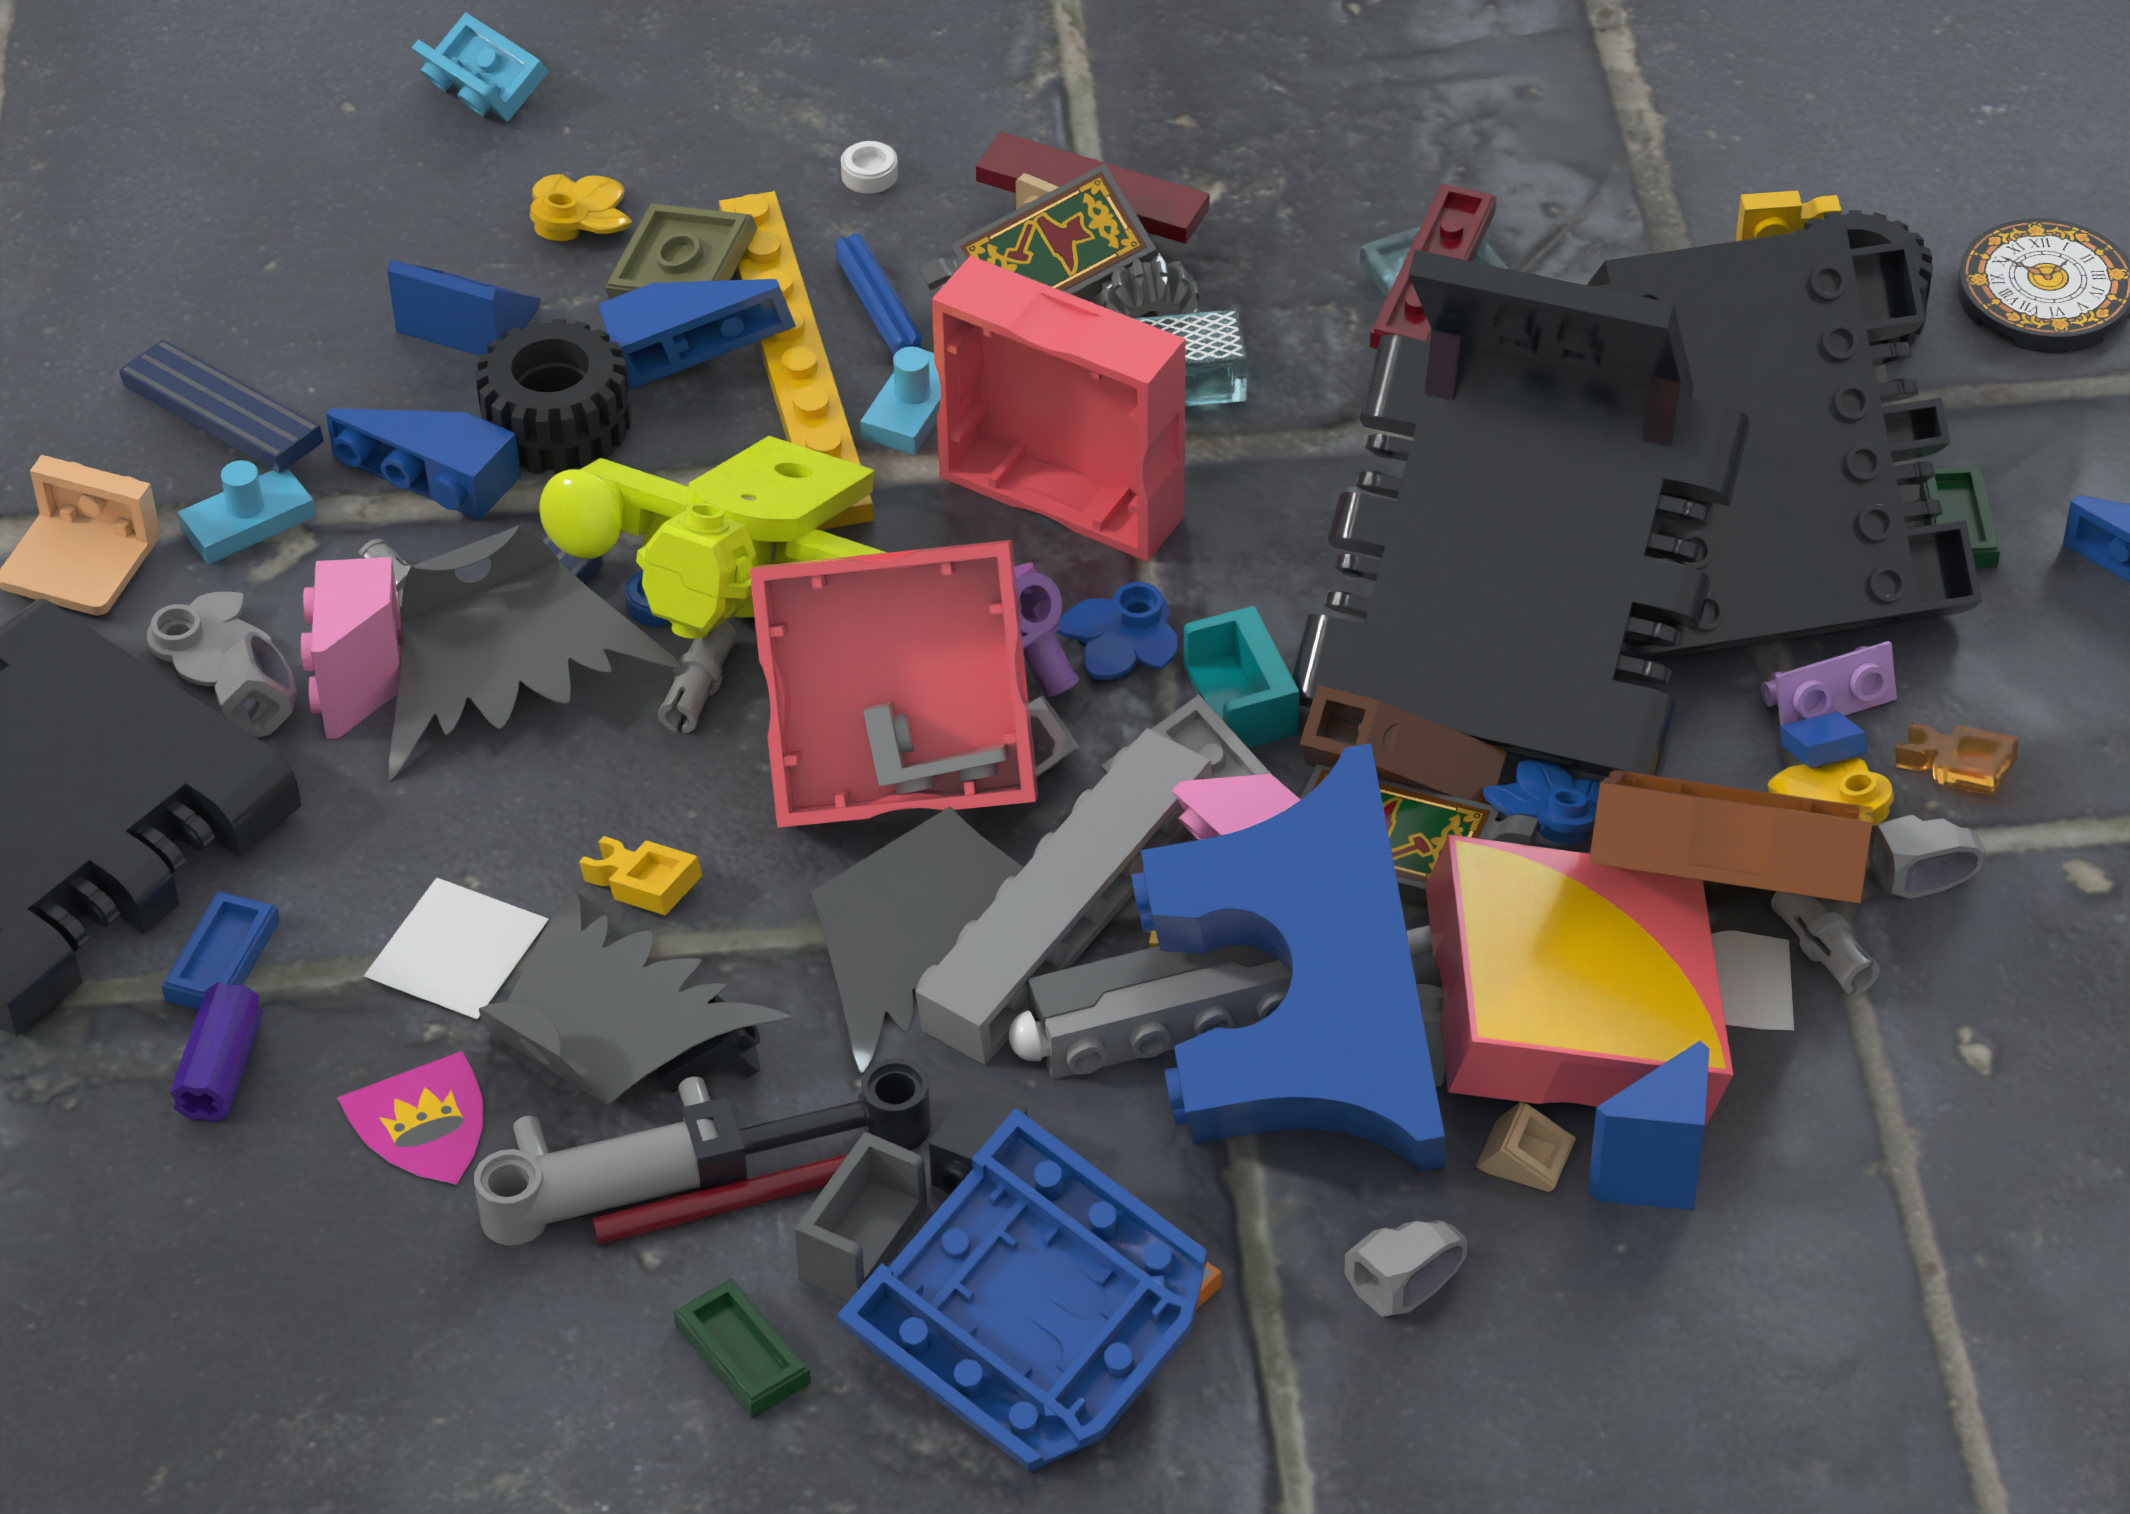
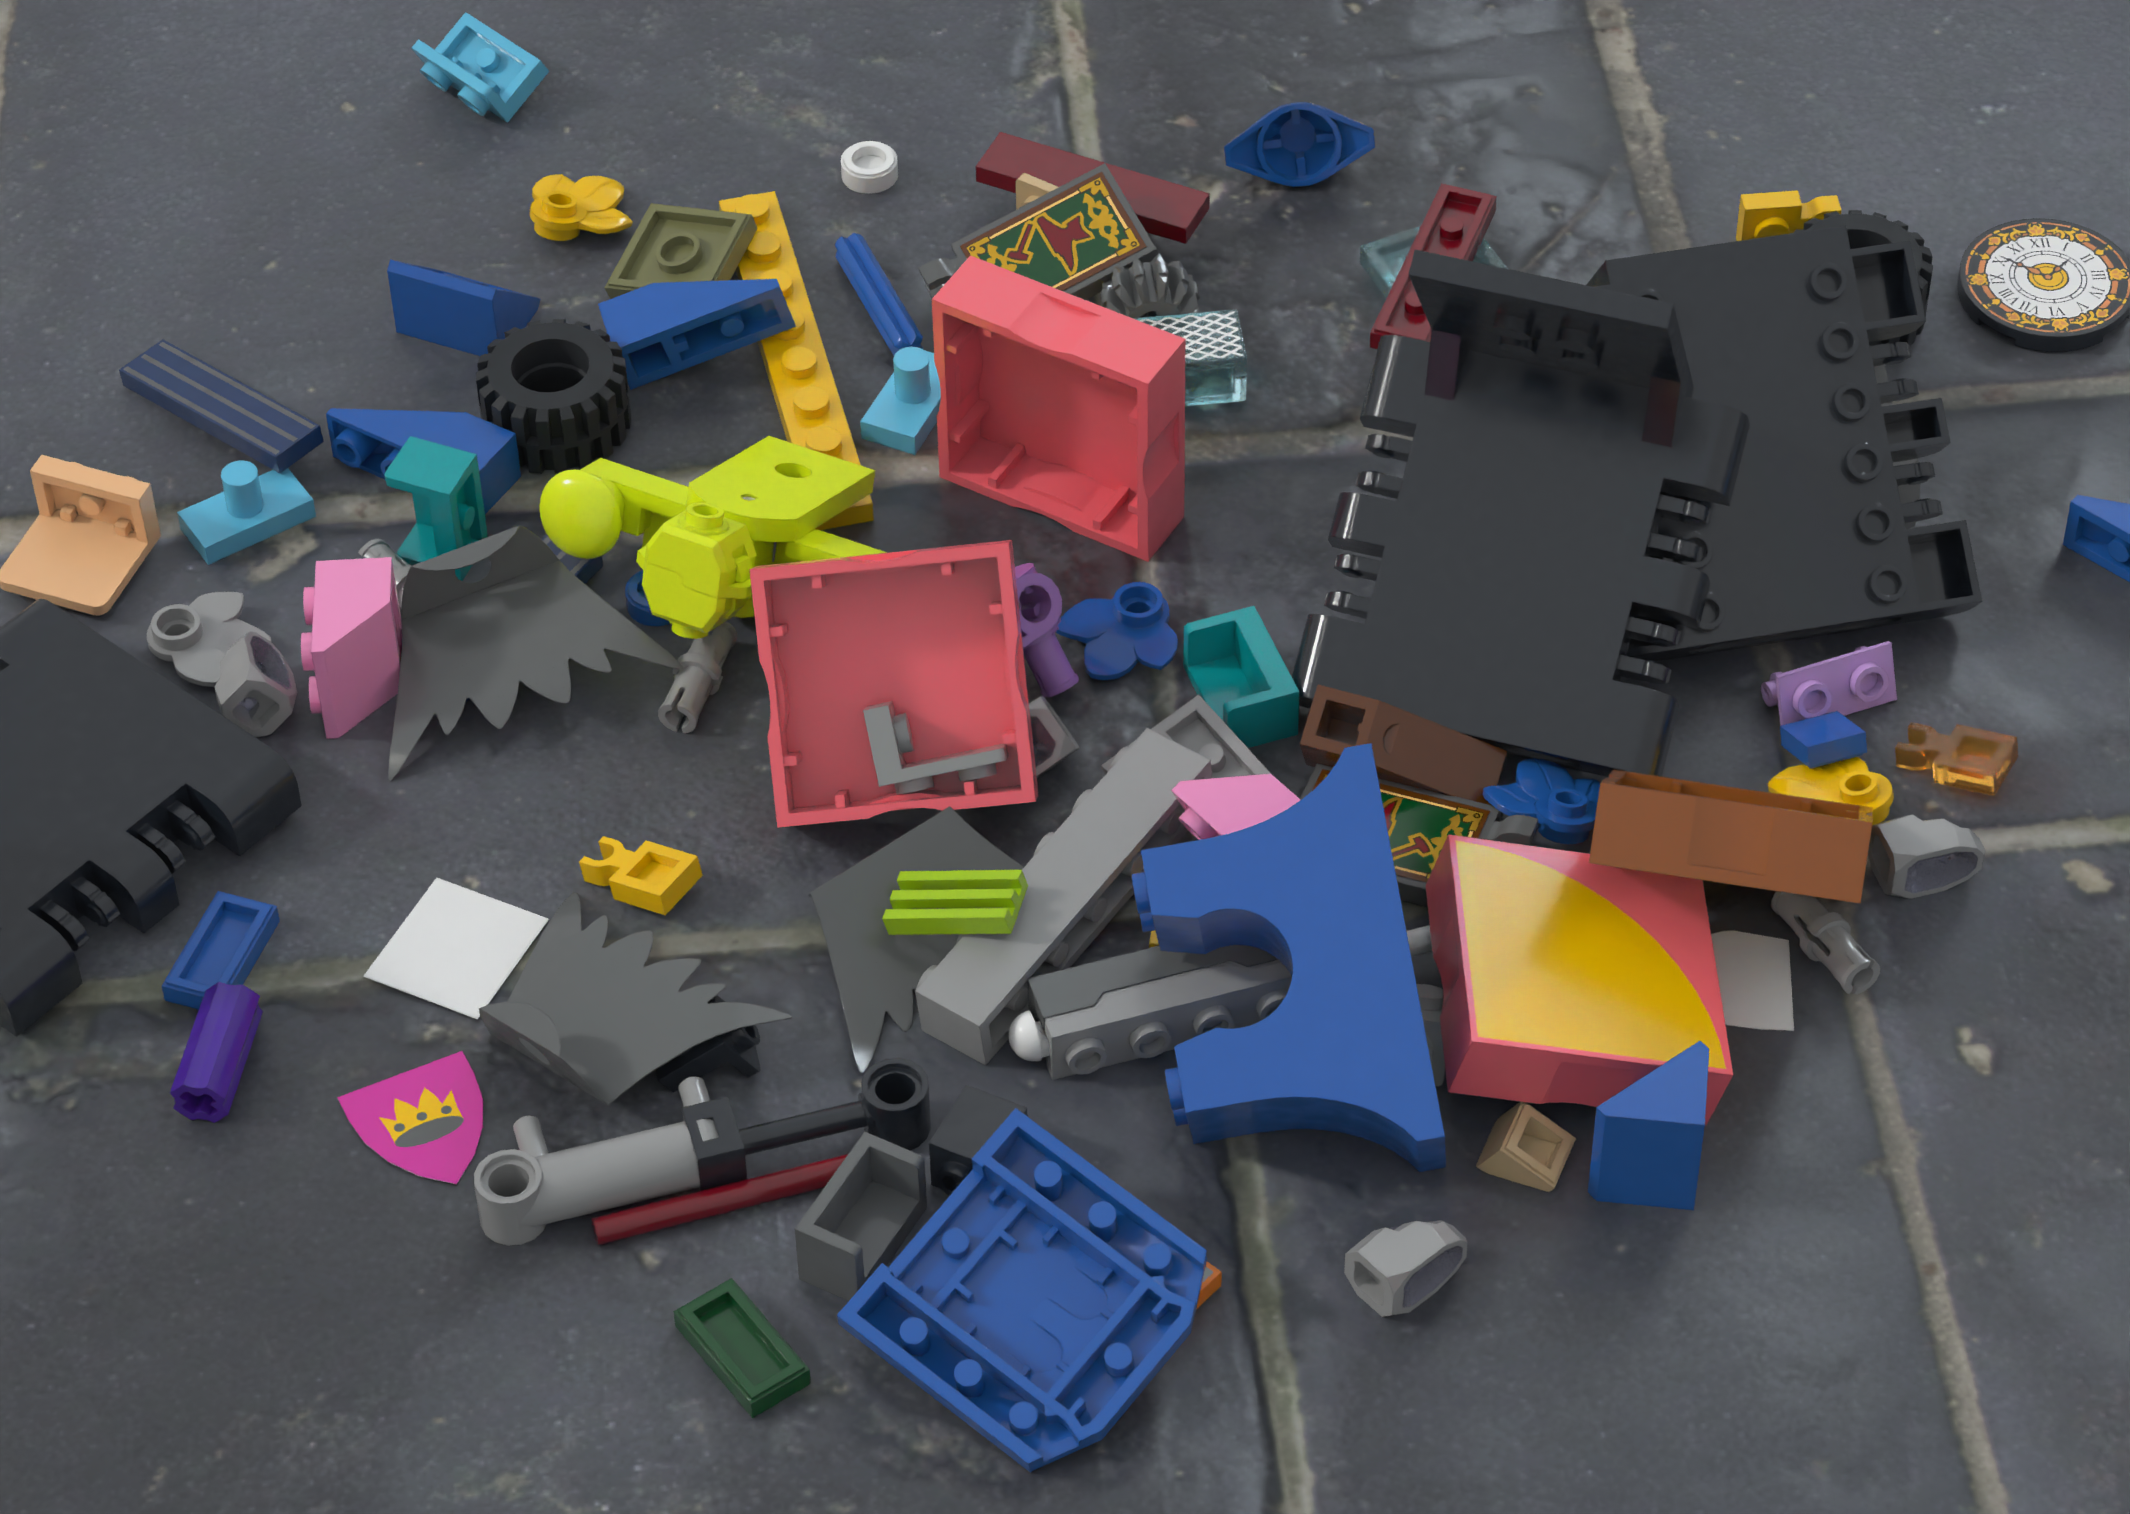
dark green tile [1920,466,2000,568] -> none
none -> teal panel [384,436,488,581]
none -> lime tile [882,870,1028,935]
none -> blue hat [1224,102,1375,187]

